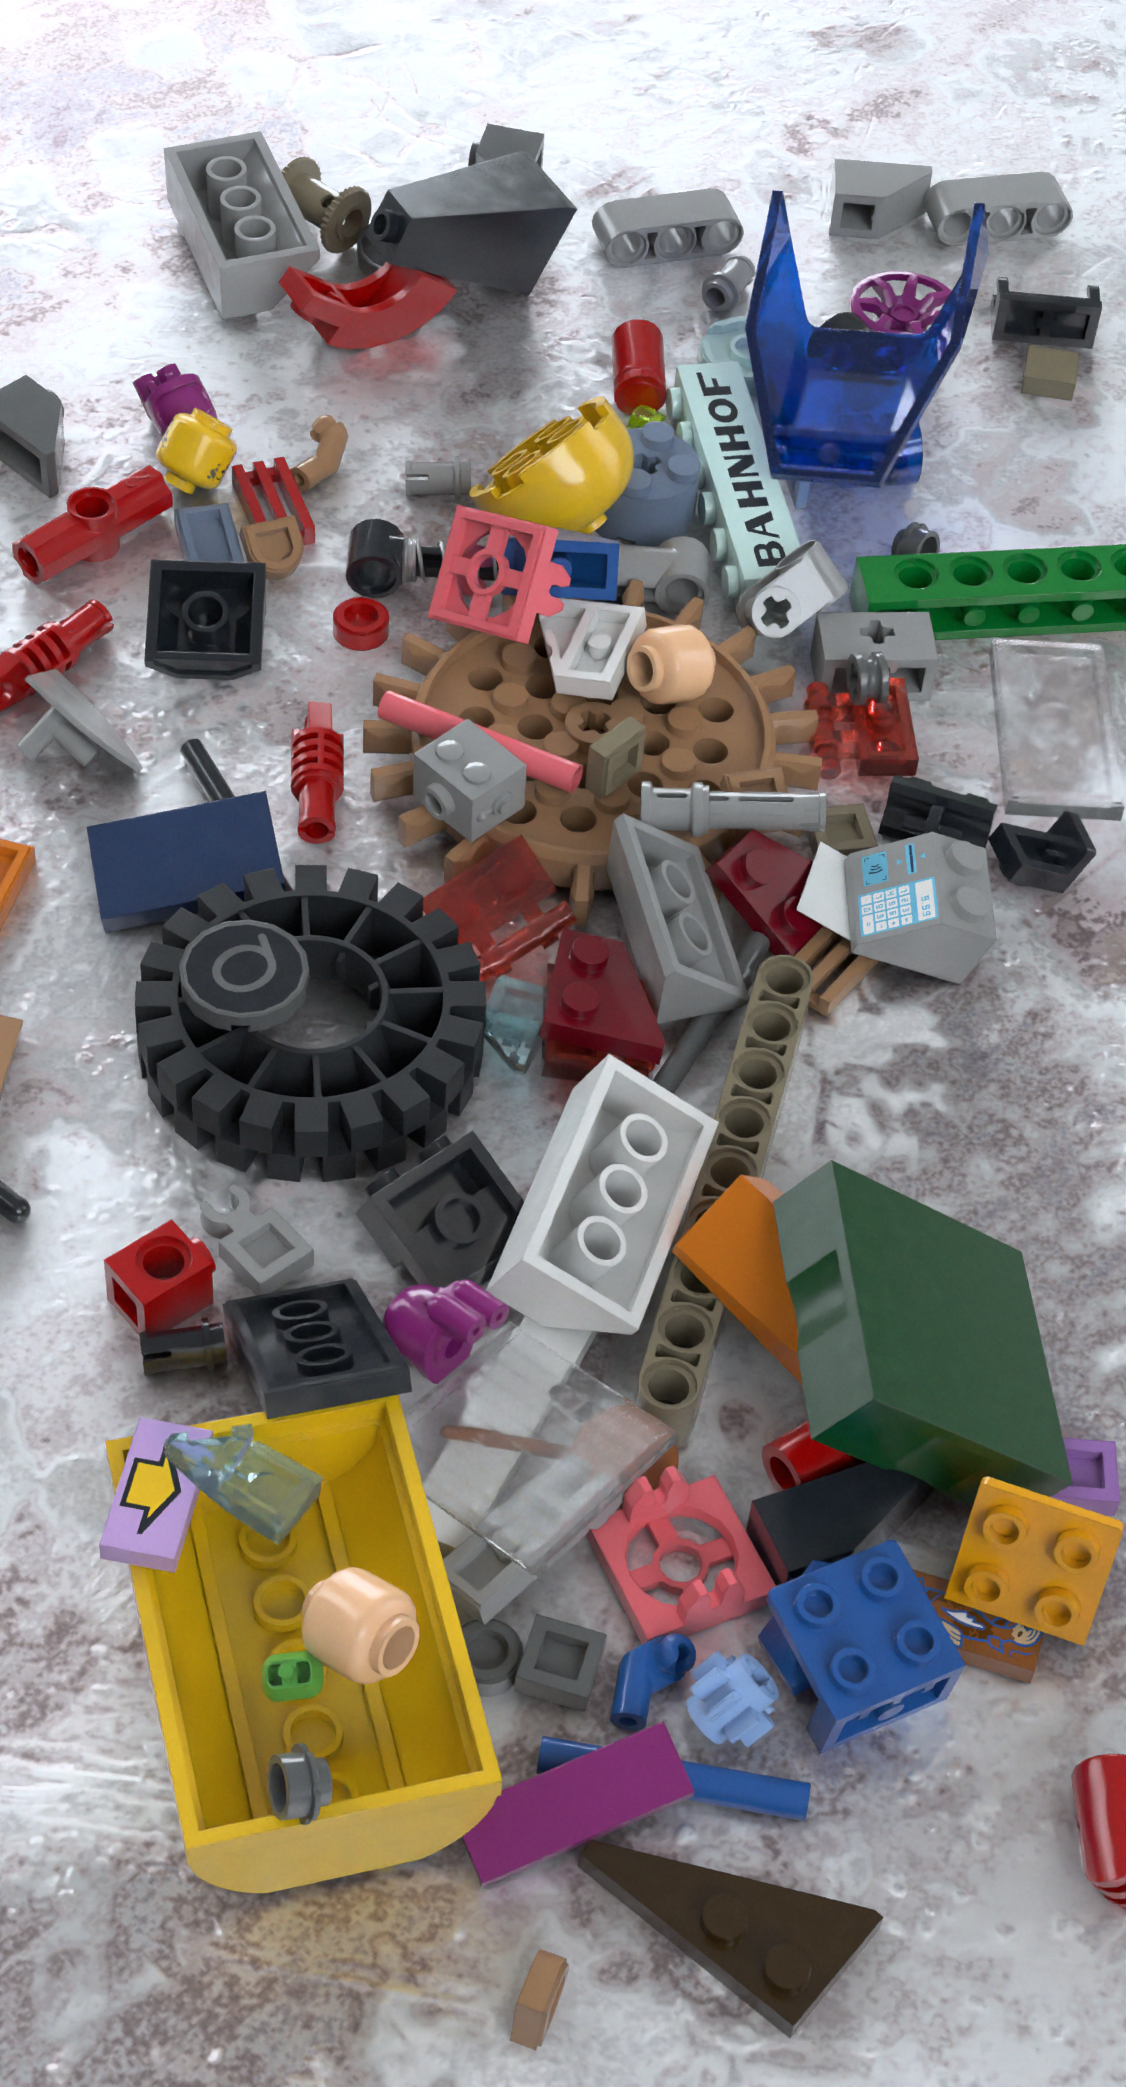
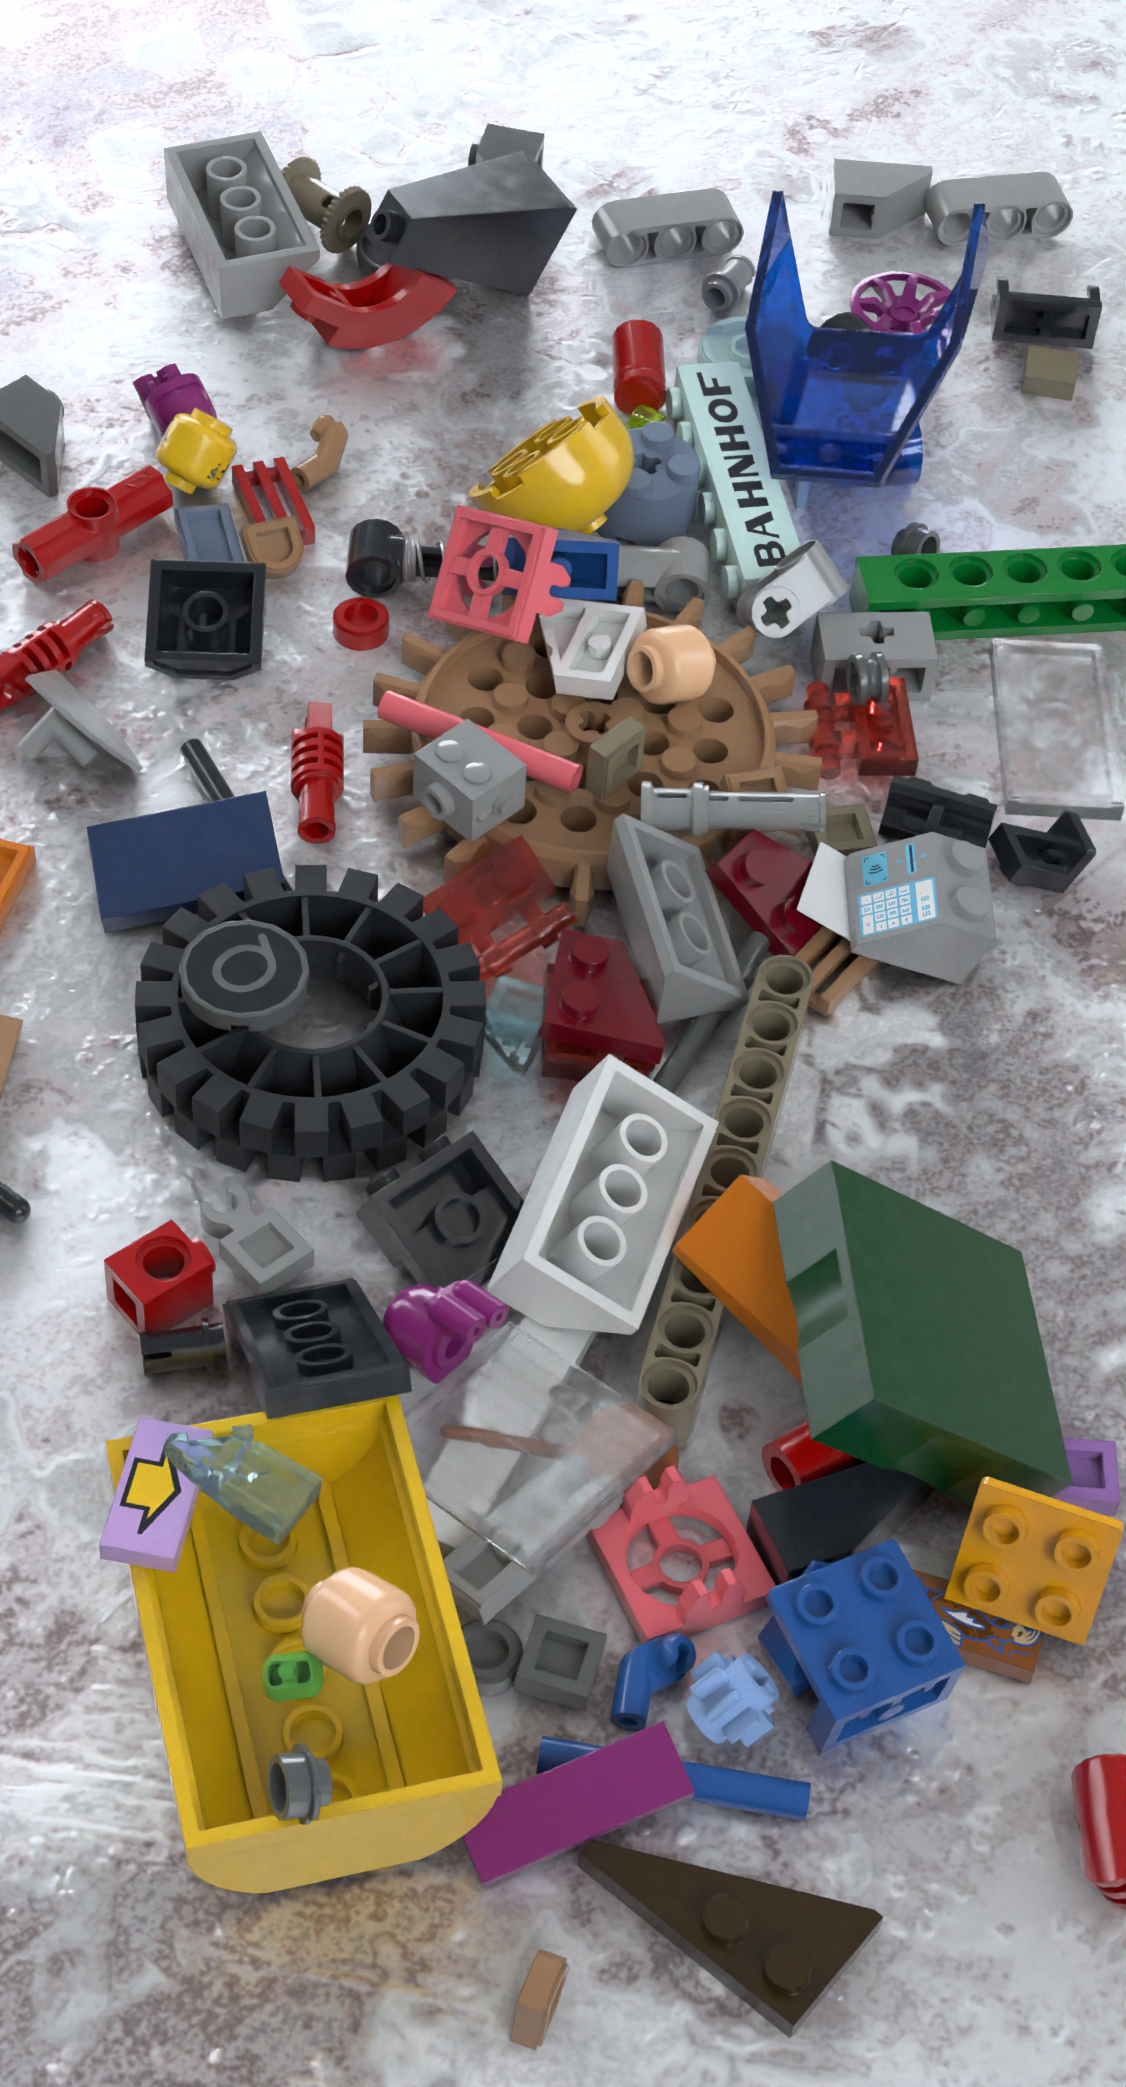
light grey pin [405,456,471,500] -> none

